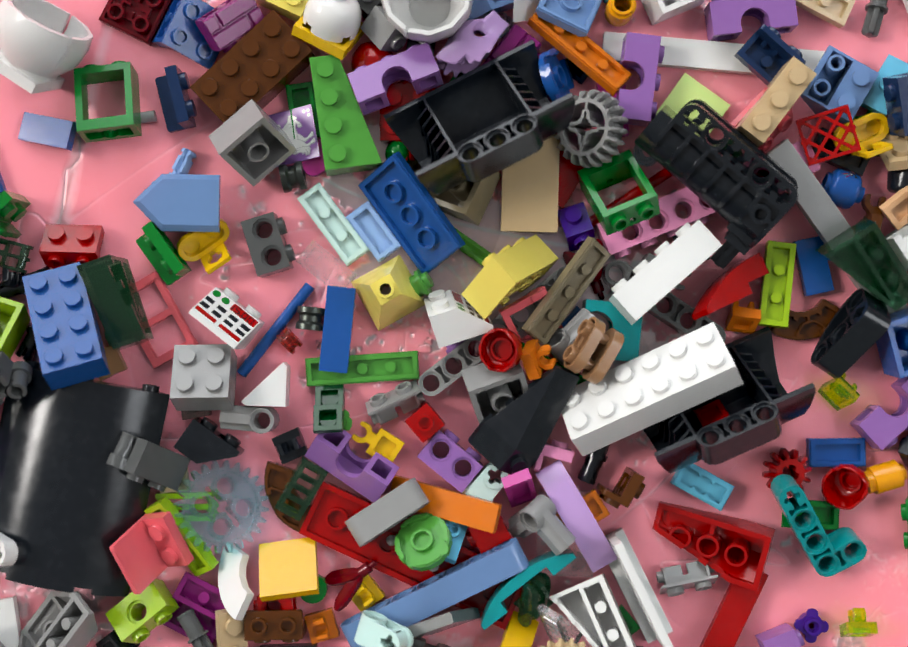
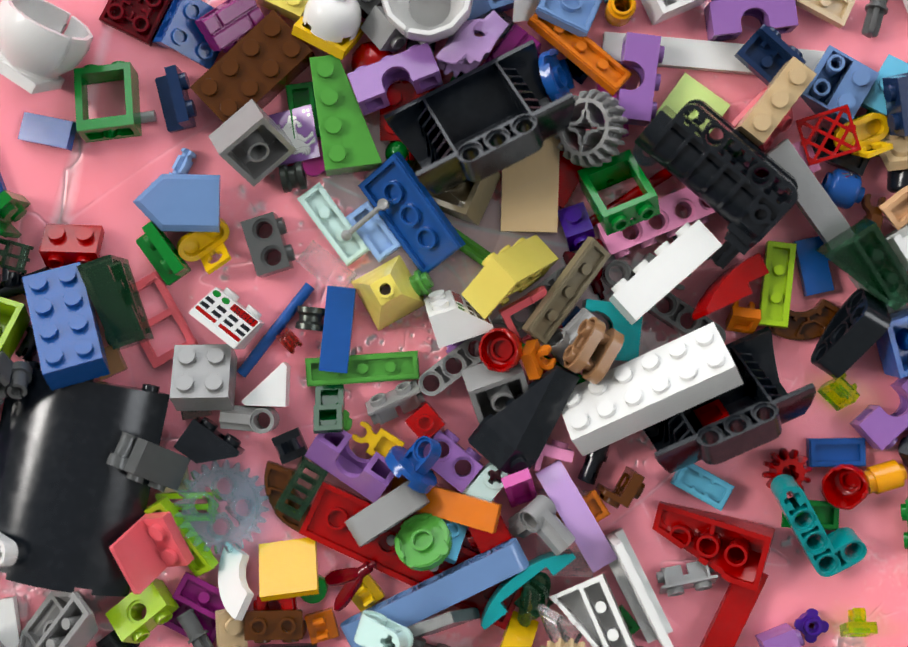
none -> light grey hinge [341,198,389,241]
none -> blue tile [385,436,442,494]

